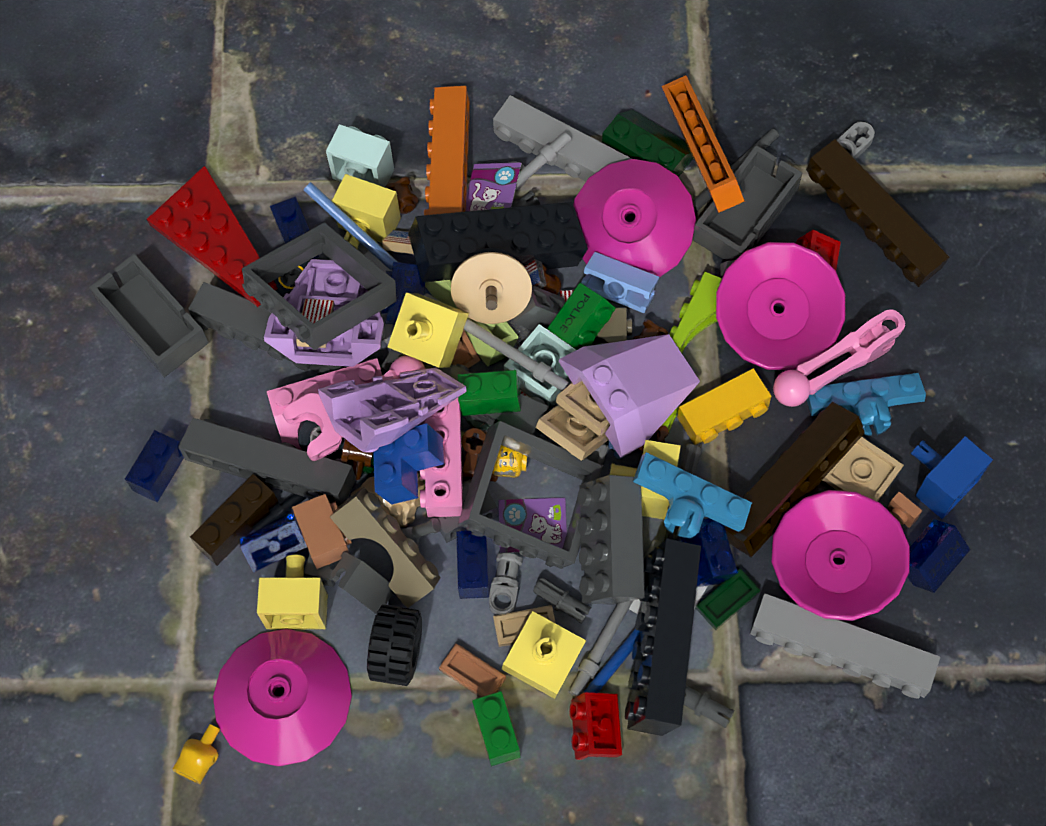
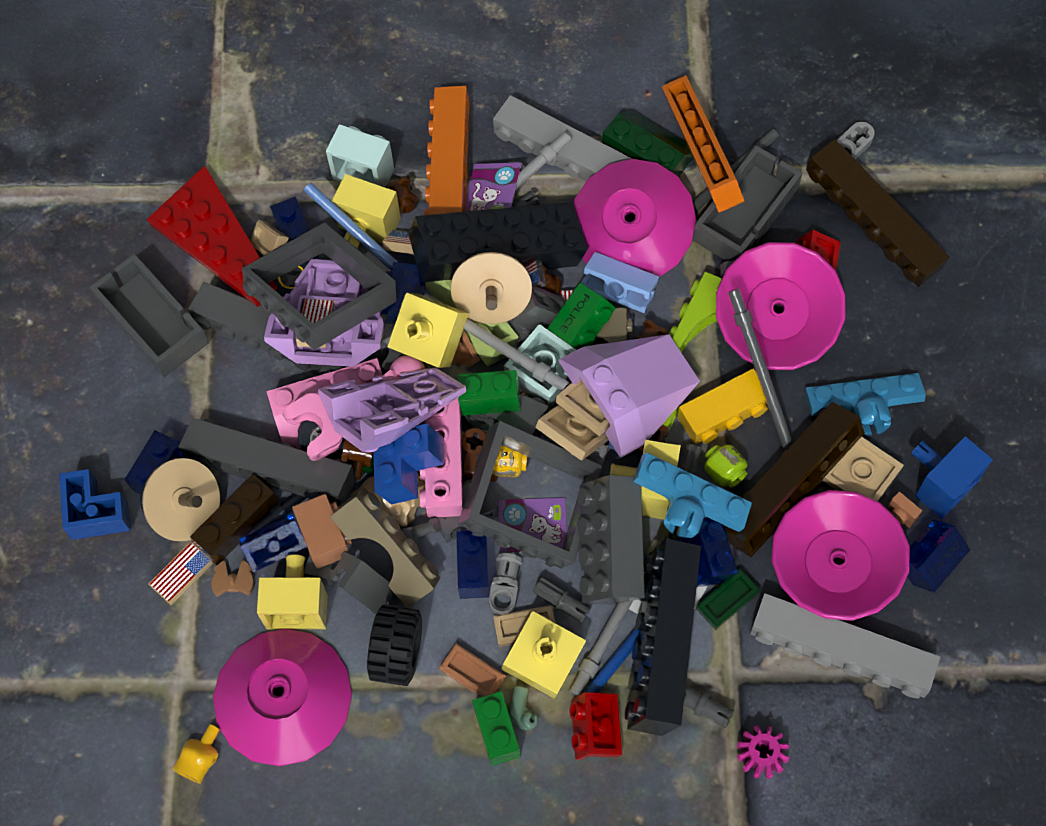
bright pink piece [773,310,905,407] -> none
none -> blue brick [59,469,130,540]
none -> tan piece [140,458,220,541]
none -> tile [149,542,213,605]
none -> medium nougat piece [211,560,255,597]
none -> tan tile [250,220,289,256]
none -> sand green arm [509,686,538,731]
none -> lime head [704,445,748,488]
none -> dark grey bar [728,288,793,451]
none -> dark pink gear [737,725,789,779]

